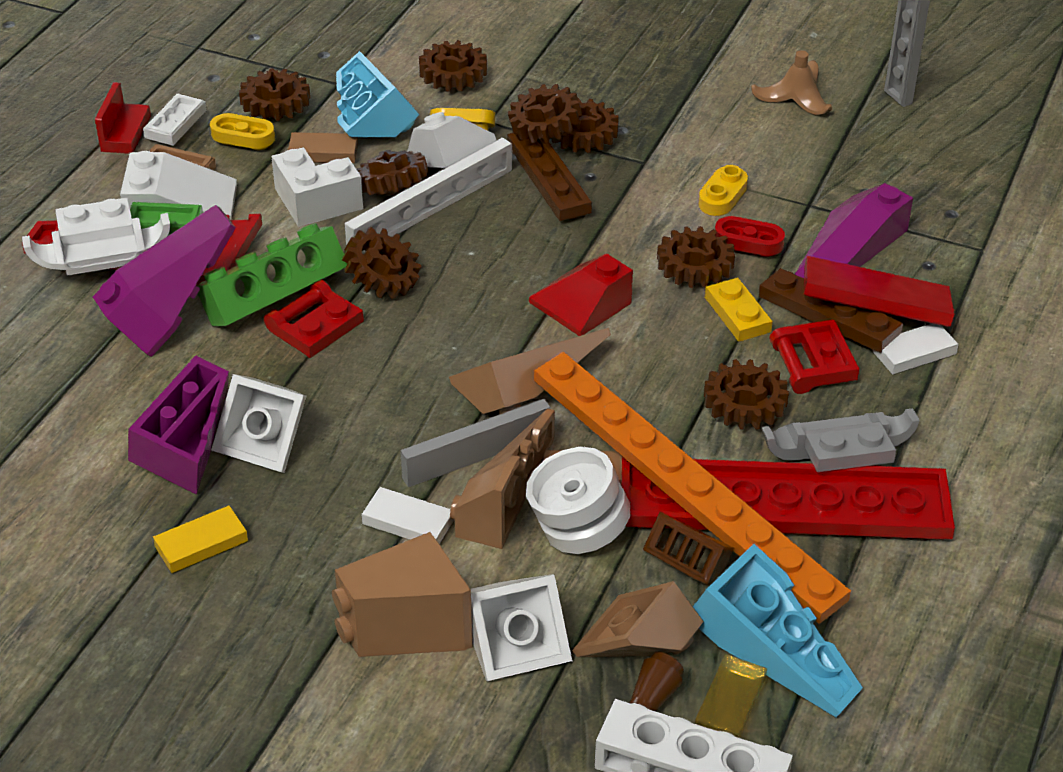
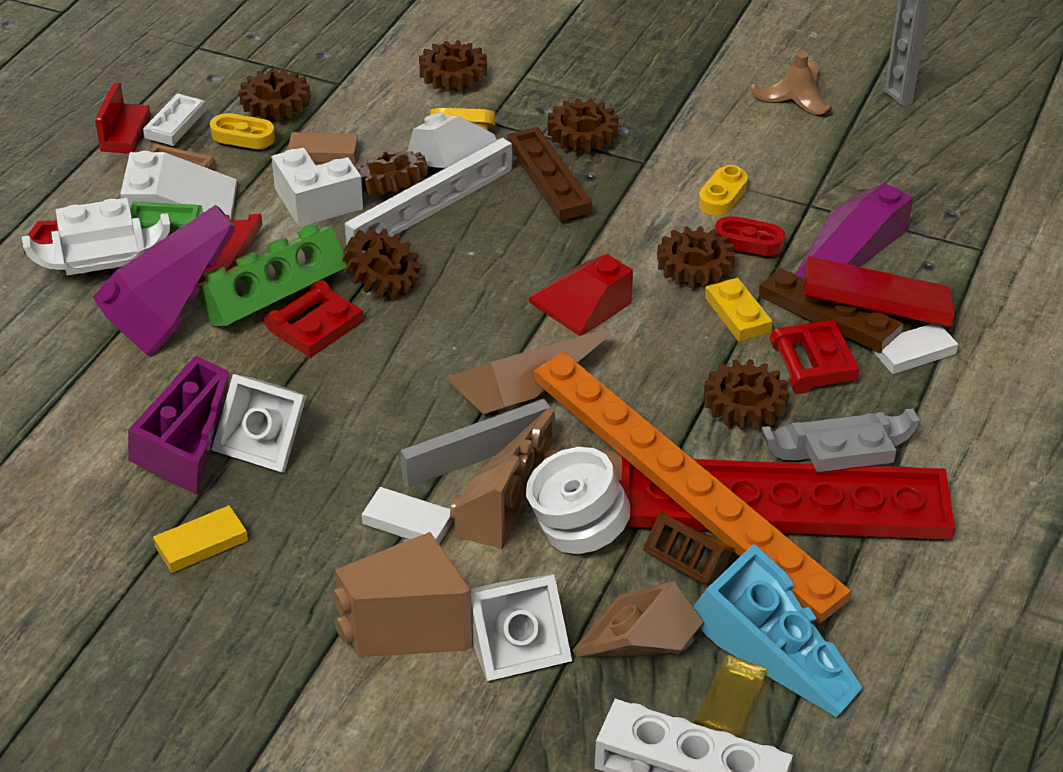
medium azure wedge [336,51,420,137] -> none
reddish brown gear [508,84,582,143] -> none
reddish brown cone [629,652,684,711] -> none

